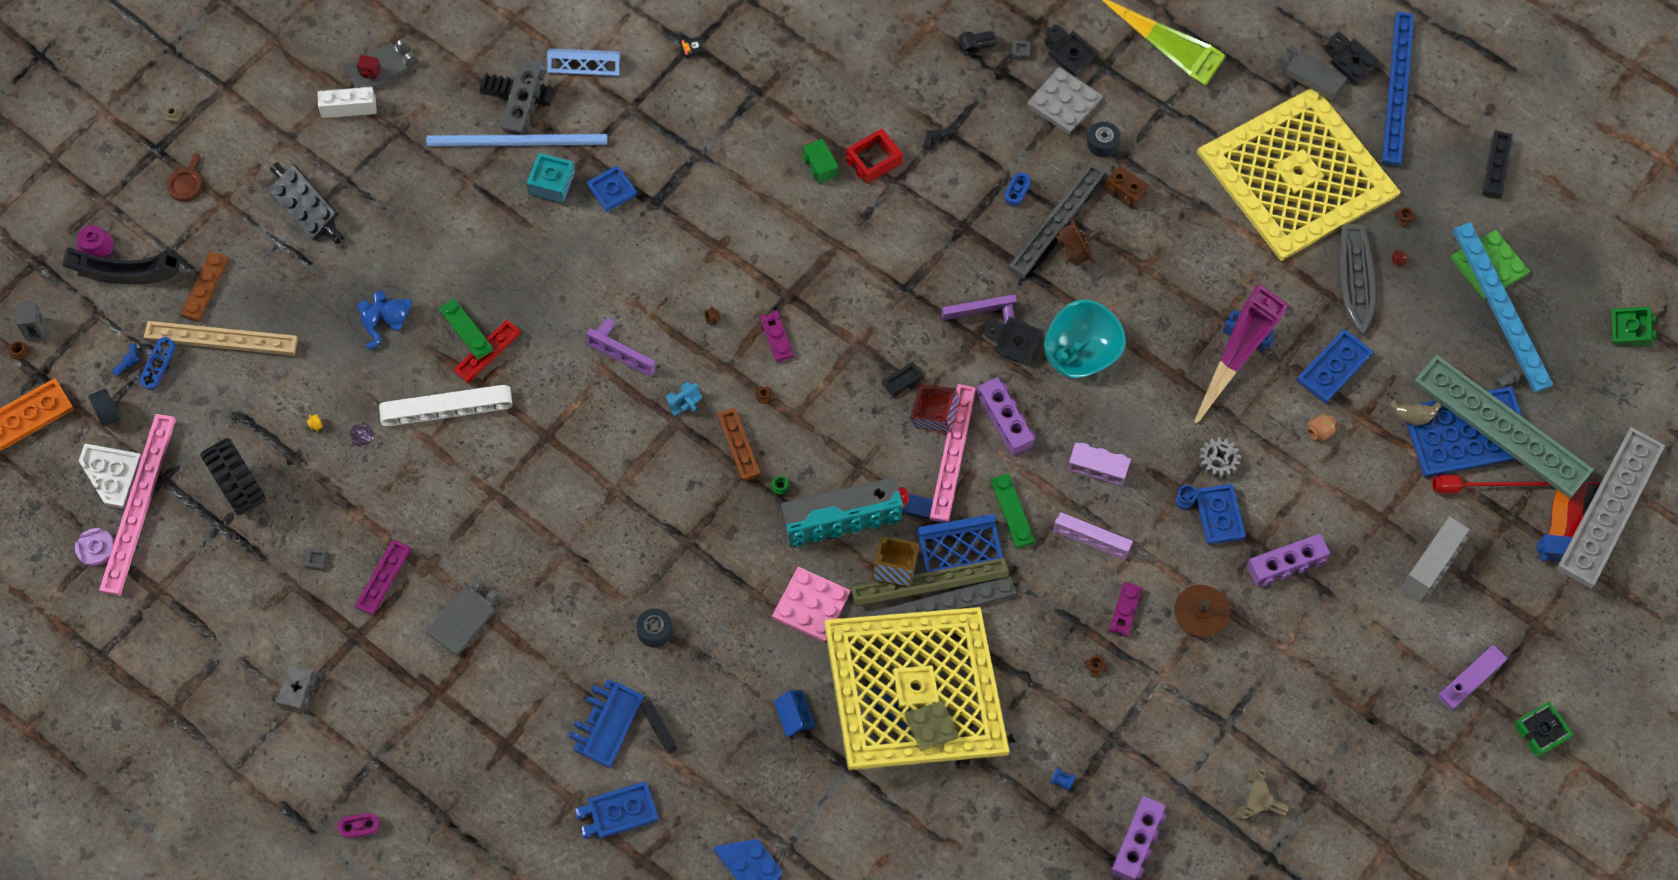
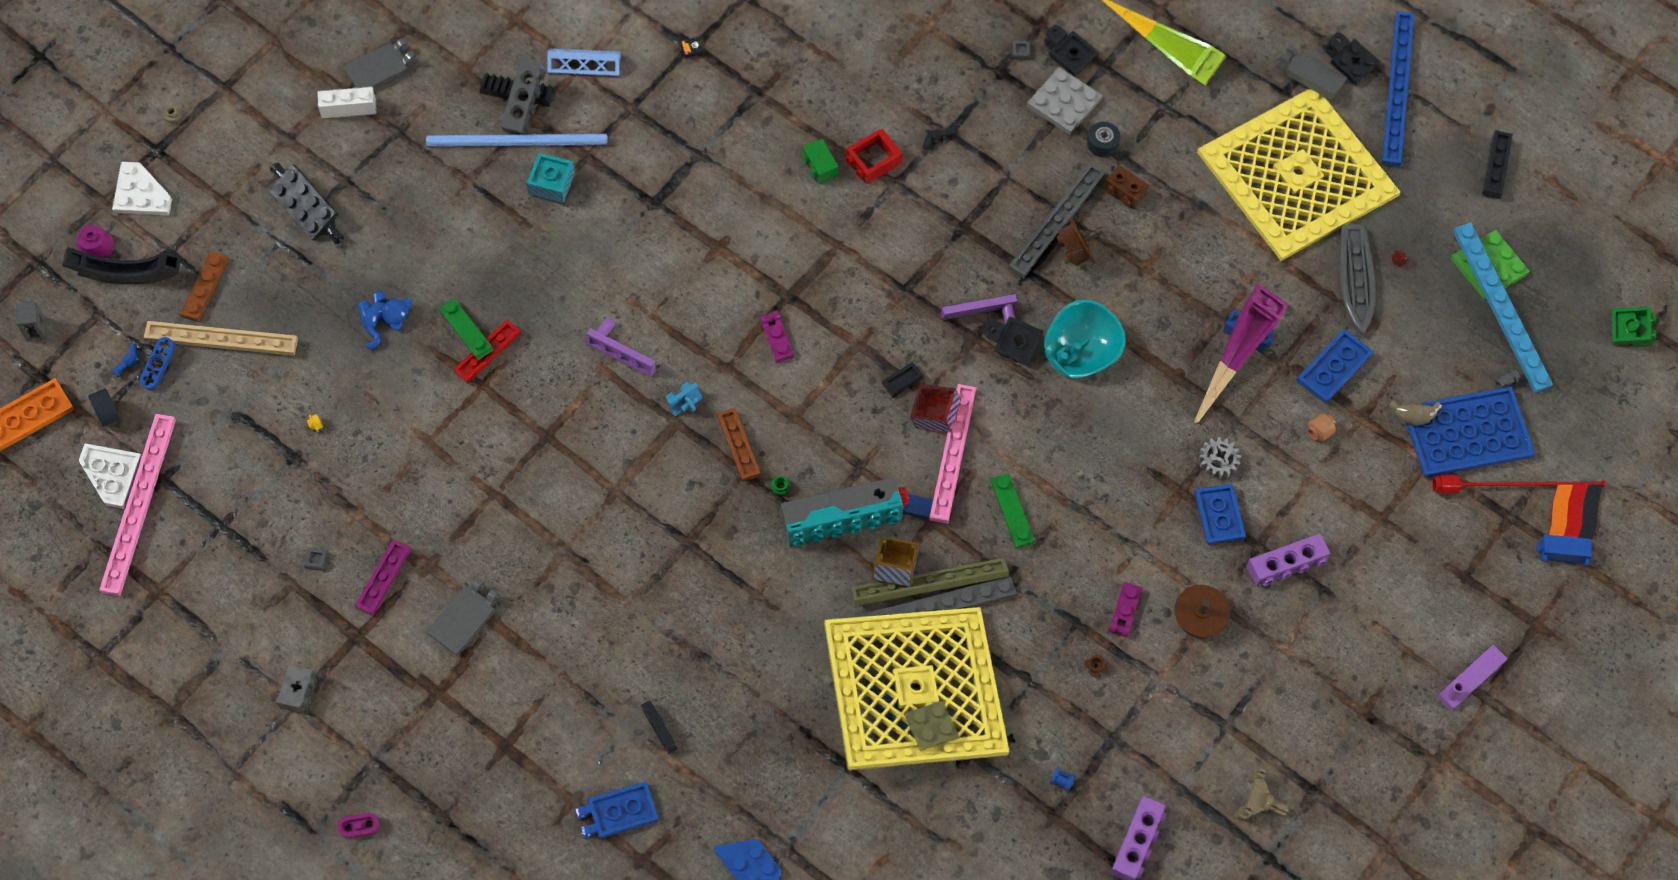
reddish brown plate [9,341,29,360] -> none
lavender tile [75,528,115,567] -> none
copper piece [166,153,203,202] -> none
black tyre [200,438,266,515] -> none
clear purple gear [349,422,374,447] -> none
dark red plate [356,54,381,79] -> none
white beam [379,385,513,426] -> none
blue hinge [568,679,644,768] -> none
blue plate [587,165,637,212] -> none
black wheel [636,609,672,647] -> none
reddish brown plate [705,307,720,325] -> none
reddish brown plate [754,386,773,404] -> none
bright pink plate [772,567,851,643] -> none
blue panel [774,690,816,737] -> none
blue fence [917,514,1003,573] -> none
black piece [958,30,996,56] -> none
medium lavender brick [977,377,1035,456] -> none
blue plate [1004,172,1031,206] -> none
lavender fence [1053,512,1133,560] -> none
lavender brick [1067,442,1131,487] -> none
blue wheel [1175,485,1197,510] -> none
reddish brown plate [1394,207,1416,226] -> none
light grey brick [1401,516,1469,602] -> none
sand green plate [1413,355,1594,499] -> none
piece [1513,701,1574,758] -> none
light grey plate [1556,427,1665,589] -> none
none -> white plate [112,162,172,216]

